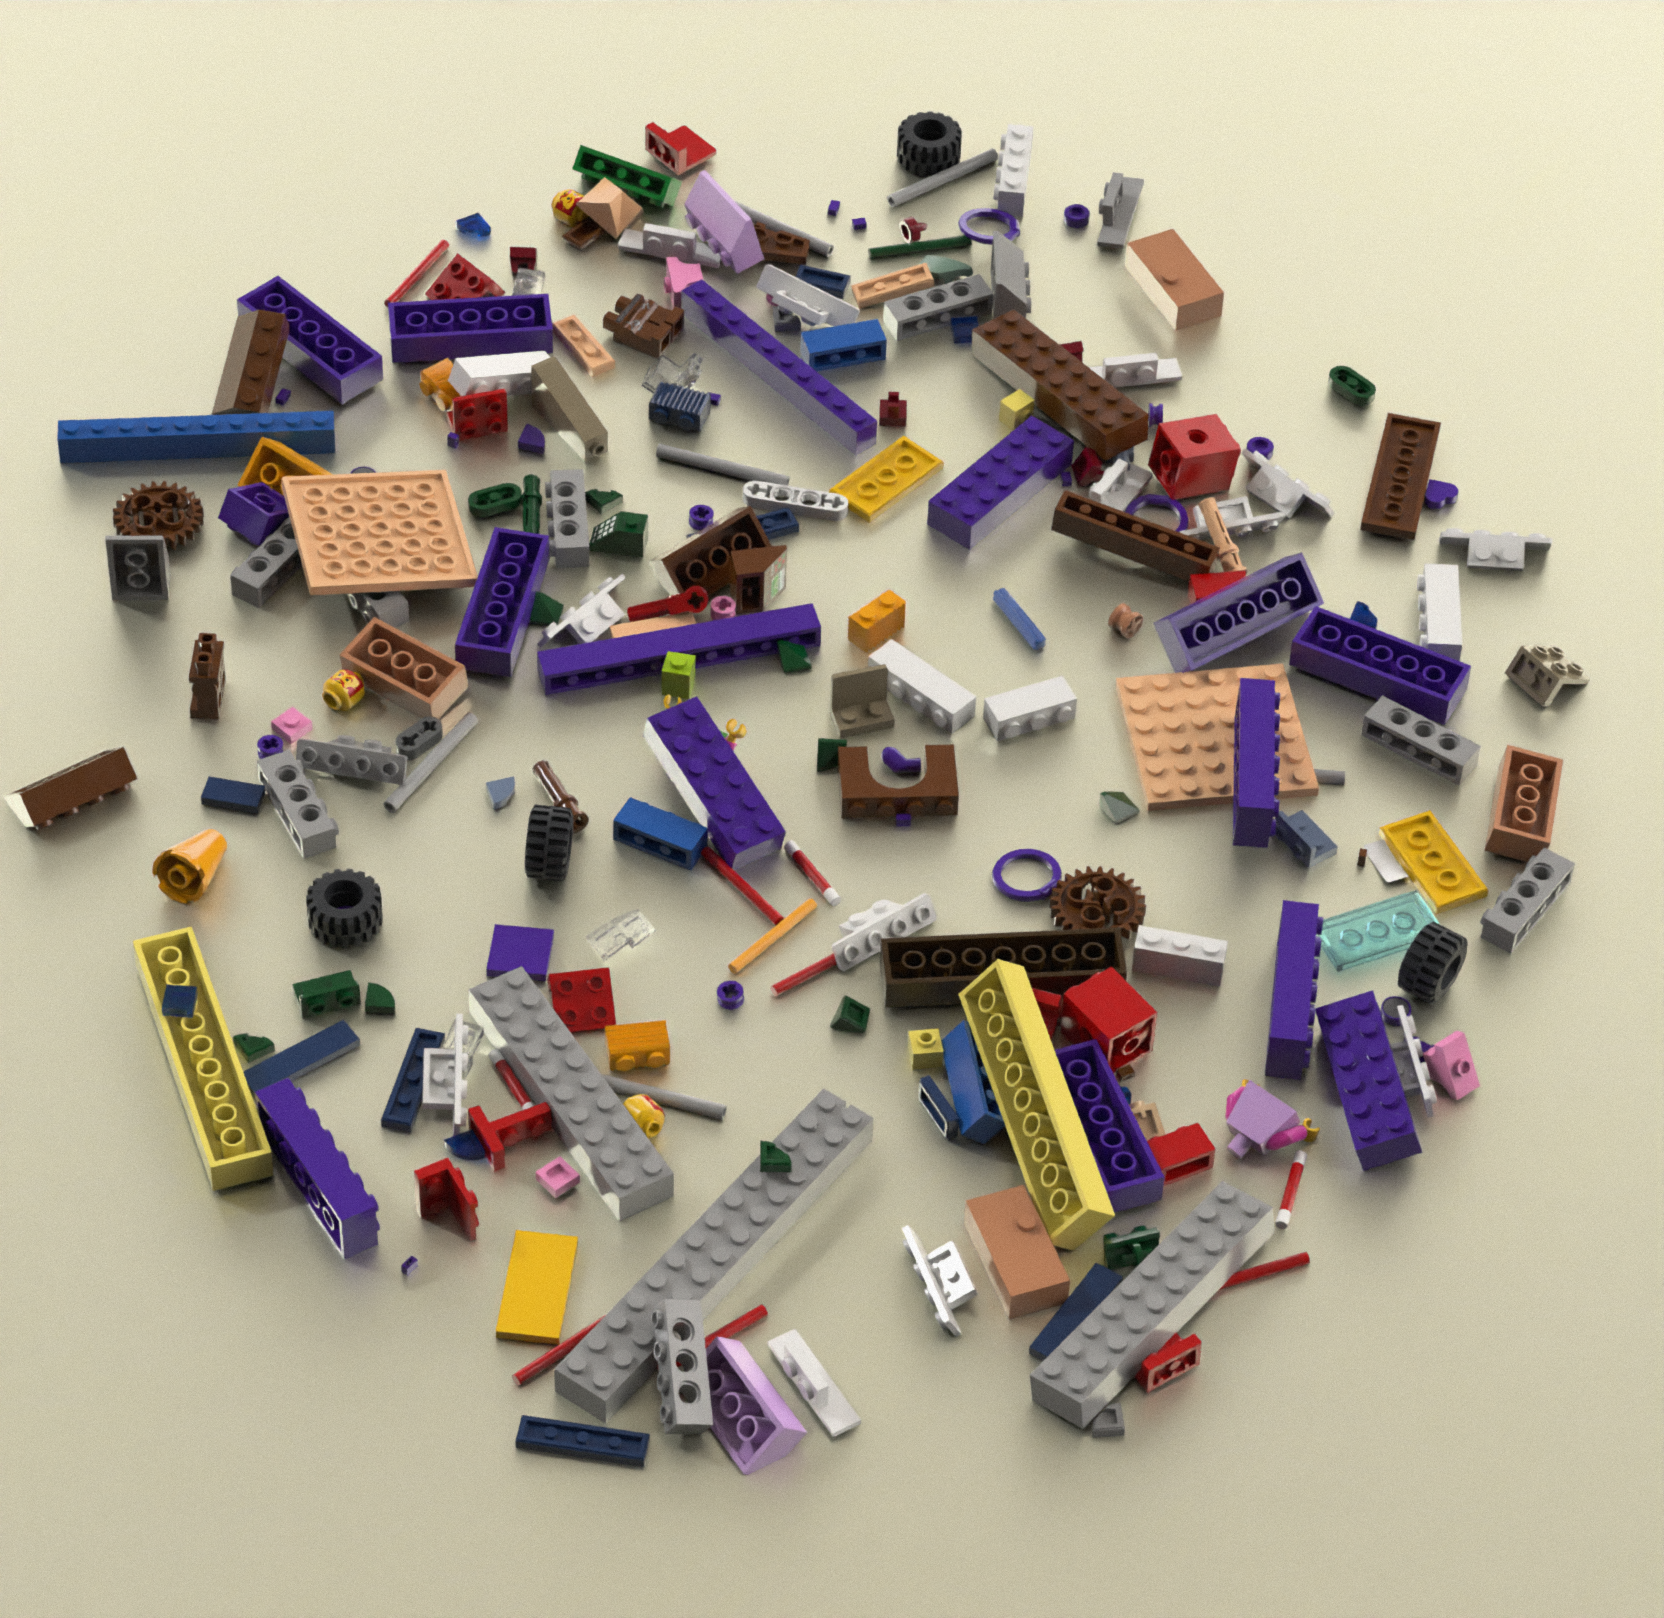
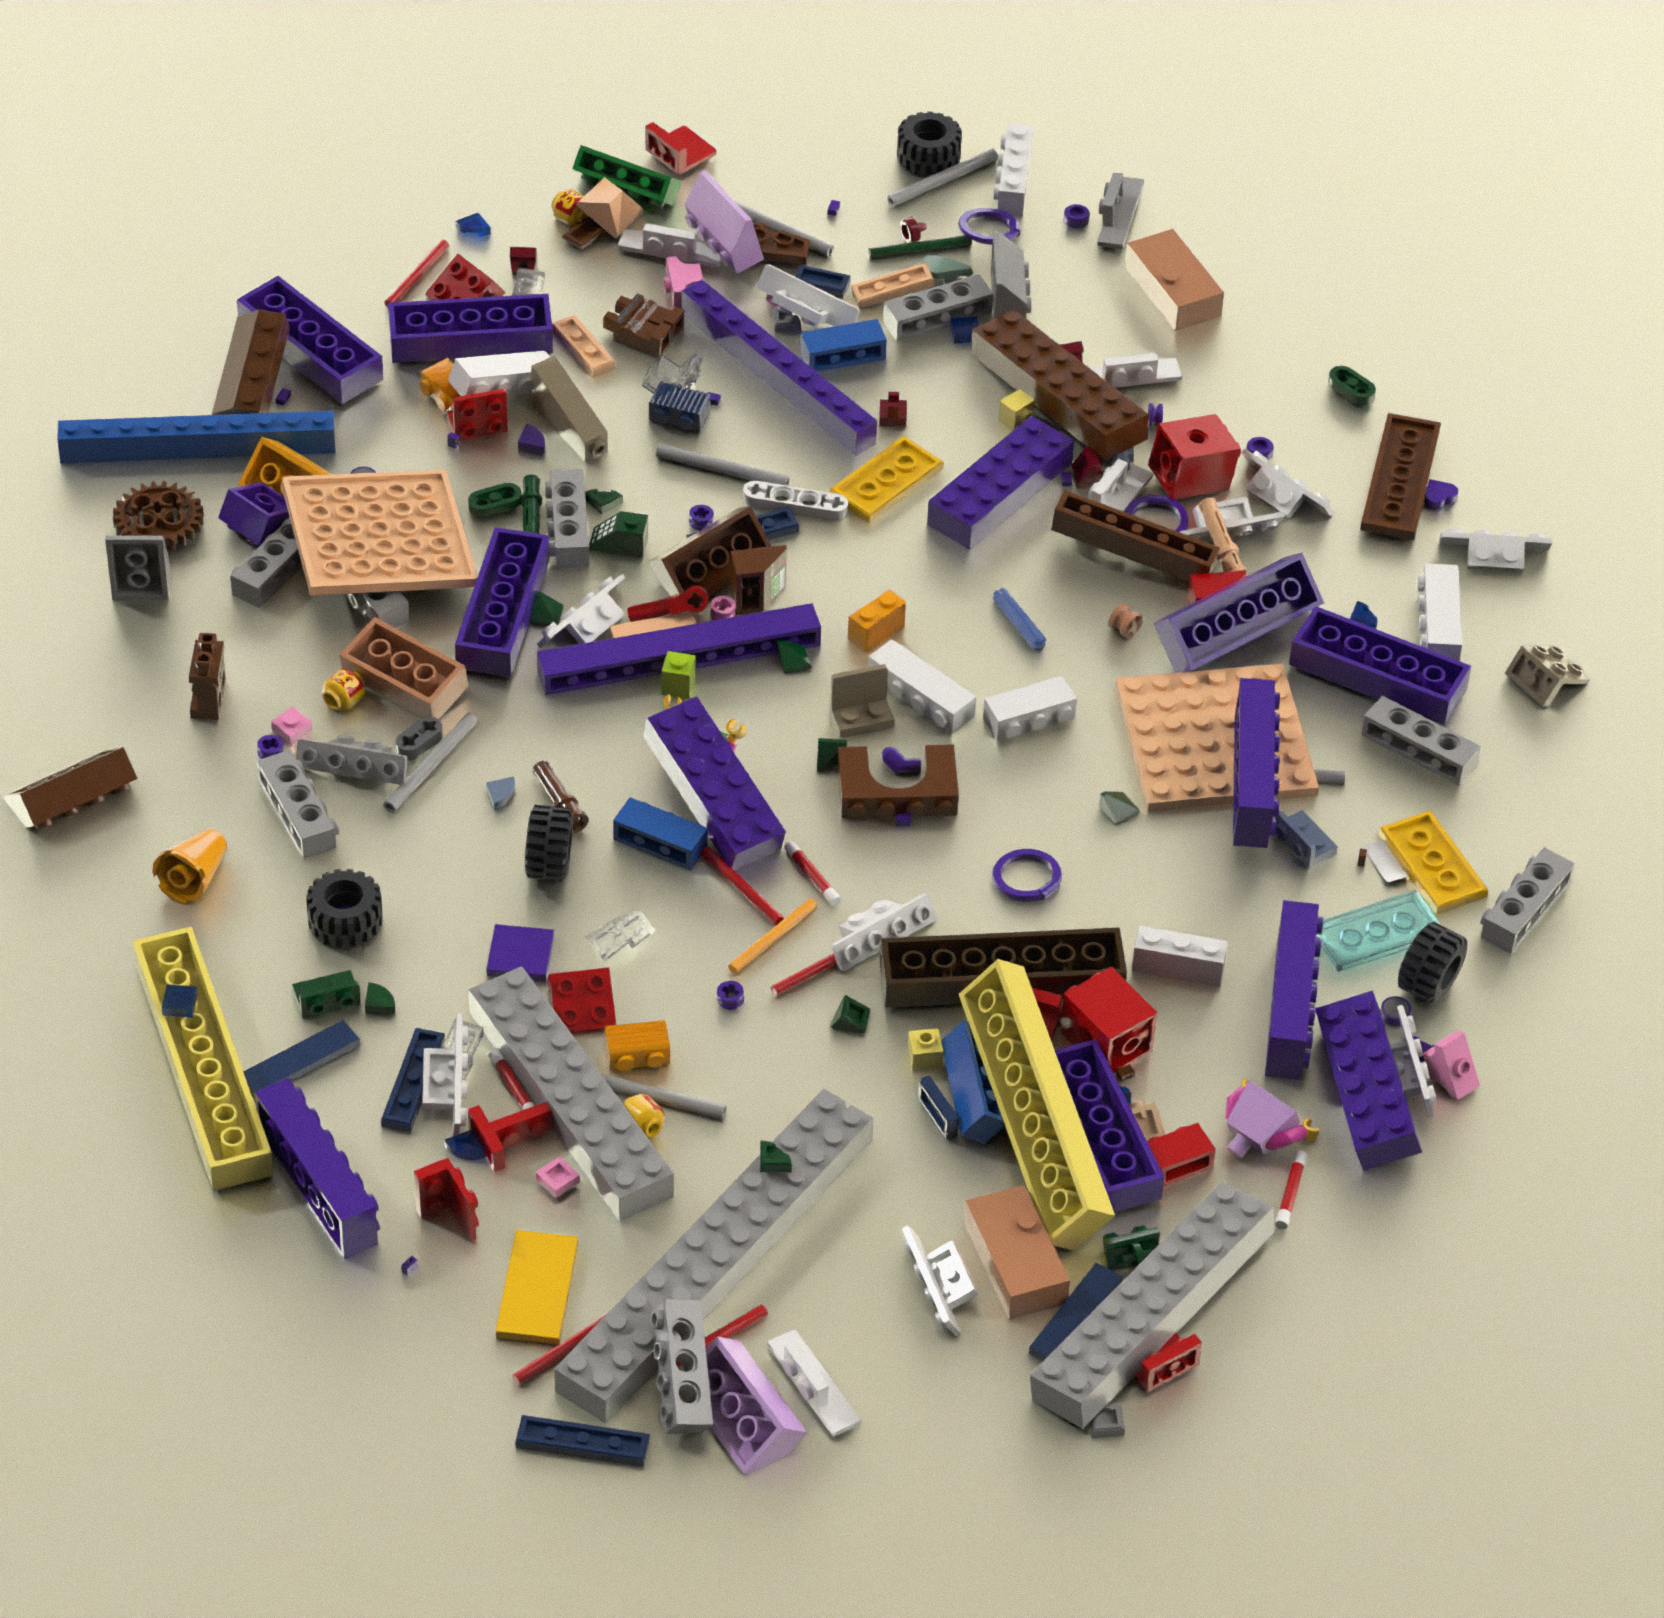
dark blue tile [201,776,266,814] -> none
dark green tile [233,1033,275,1063] -> none
dark purple piece [852,217,867,230] -> none
reddish brown gear [1049,866,1146,940] -> none
red bar [1218,1252,1310,1291] -> none
nougat brick [1484,745,1563,862] -> none

